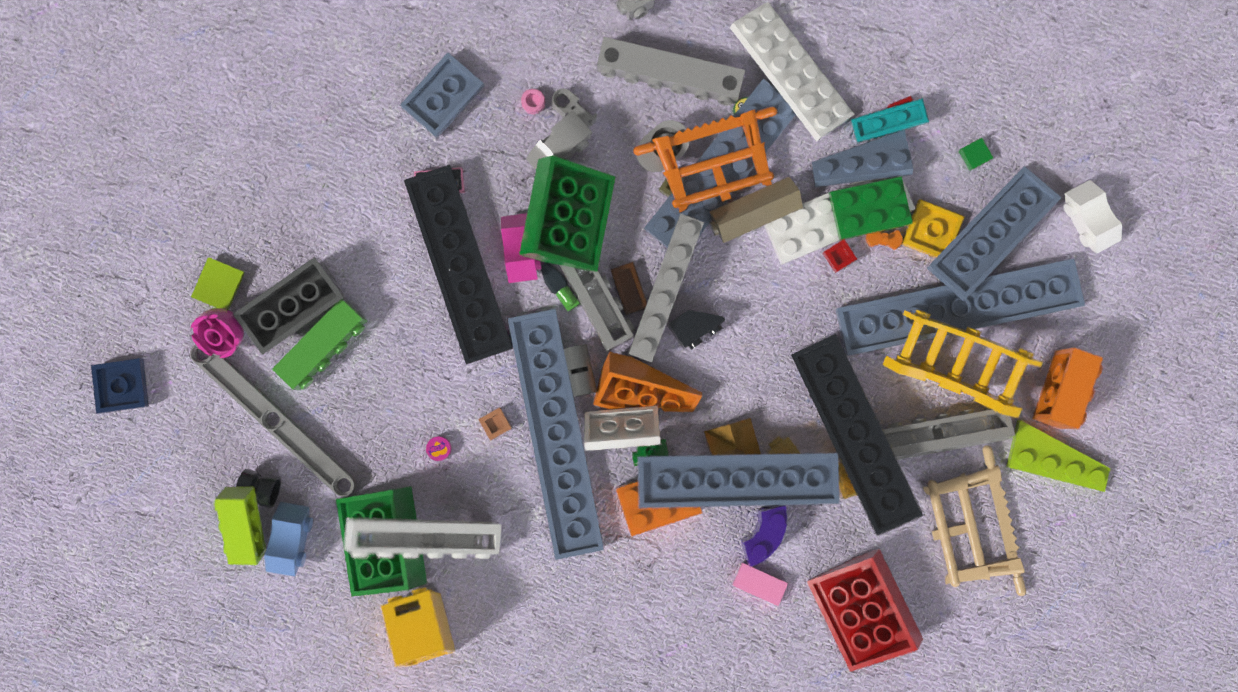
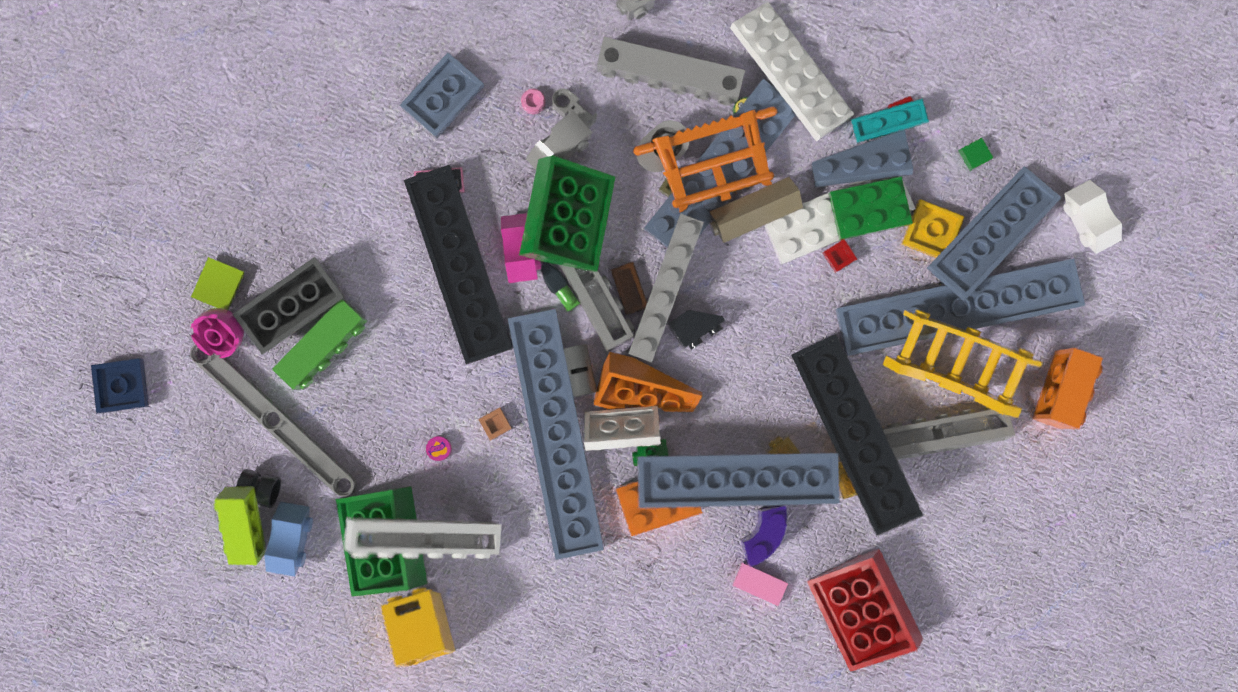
pearl gold slope [704,418,761,455] -> none
orange piece [866,230,903,250] -> none
tan piece [923,445,1026,596] -> none
lime wing [1006,420,1110,492] -> none

